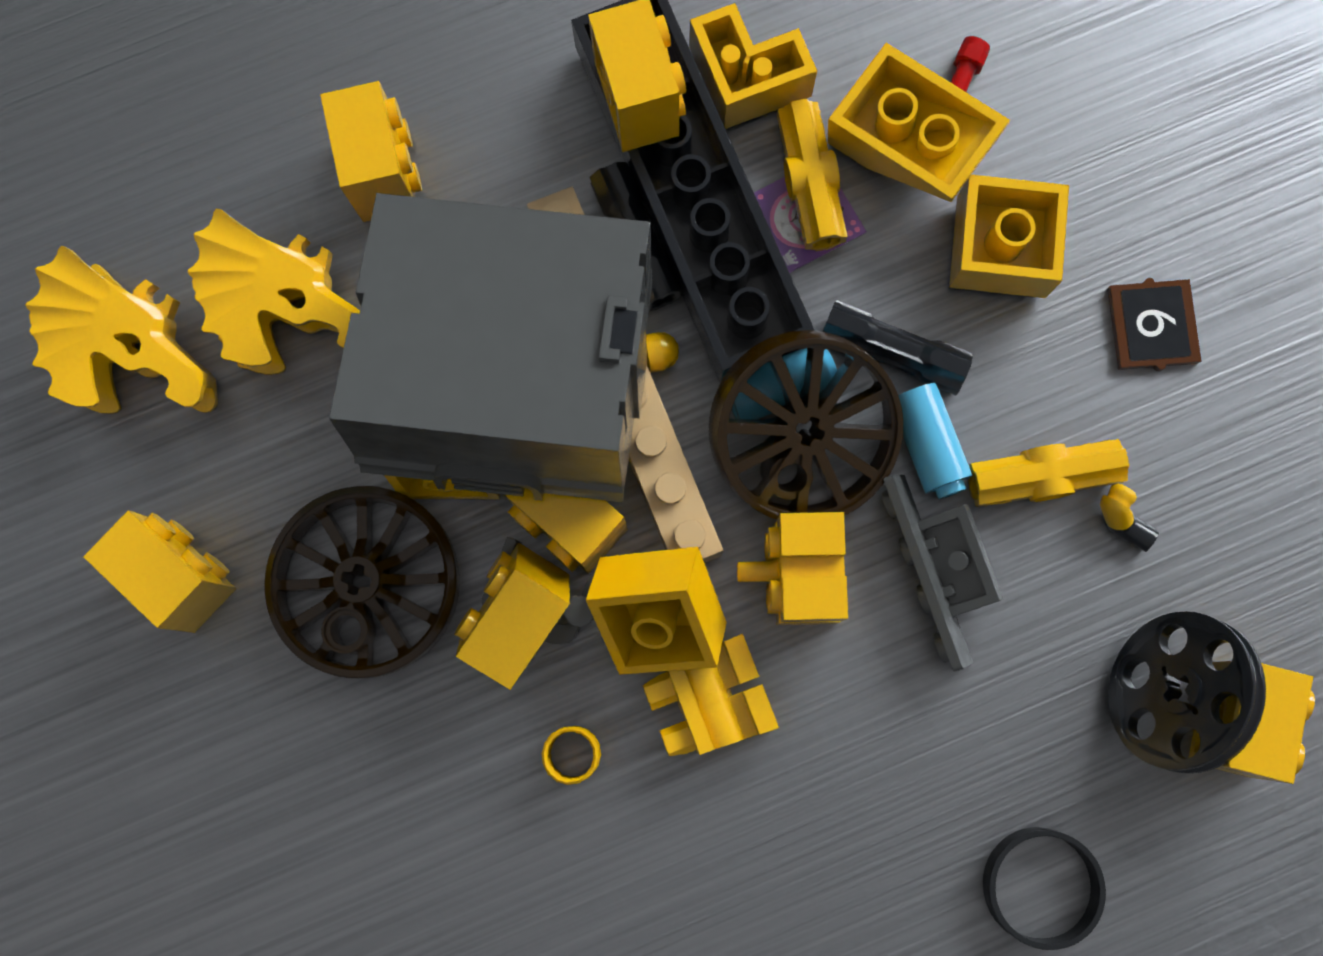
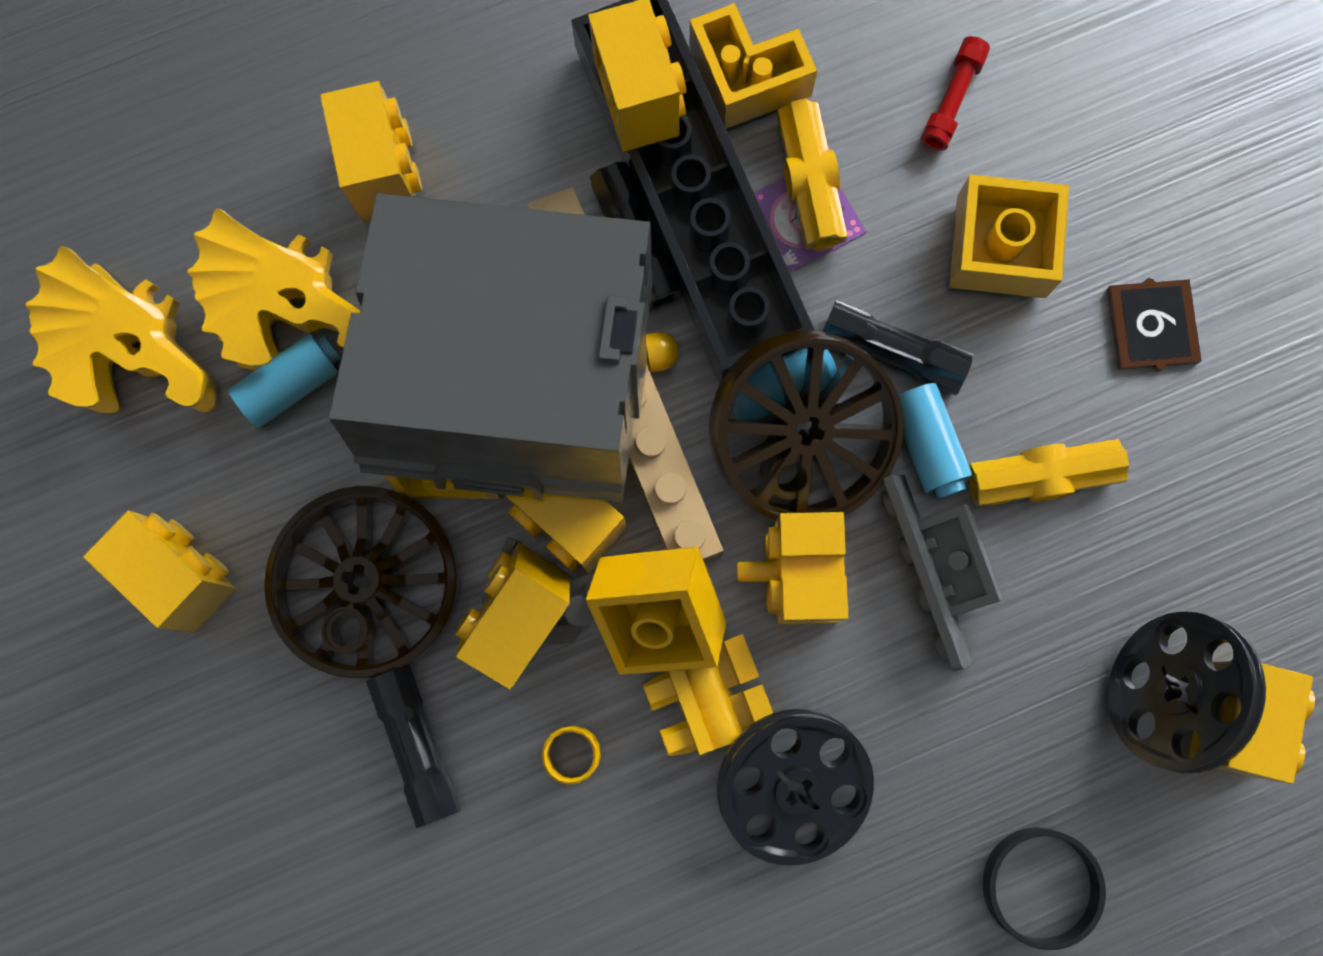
yellow slope [828,42,1010,202] -> none
yellow arm [1100,483,1159,552] -> none
none -> medium azure brick [228,332,342,429]
none -> black axle [366,666,461,828]
none -> black wedge [717,709,874,866]

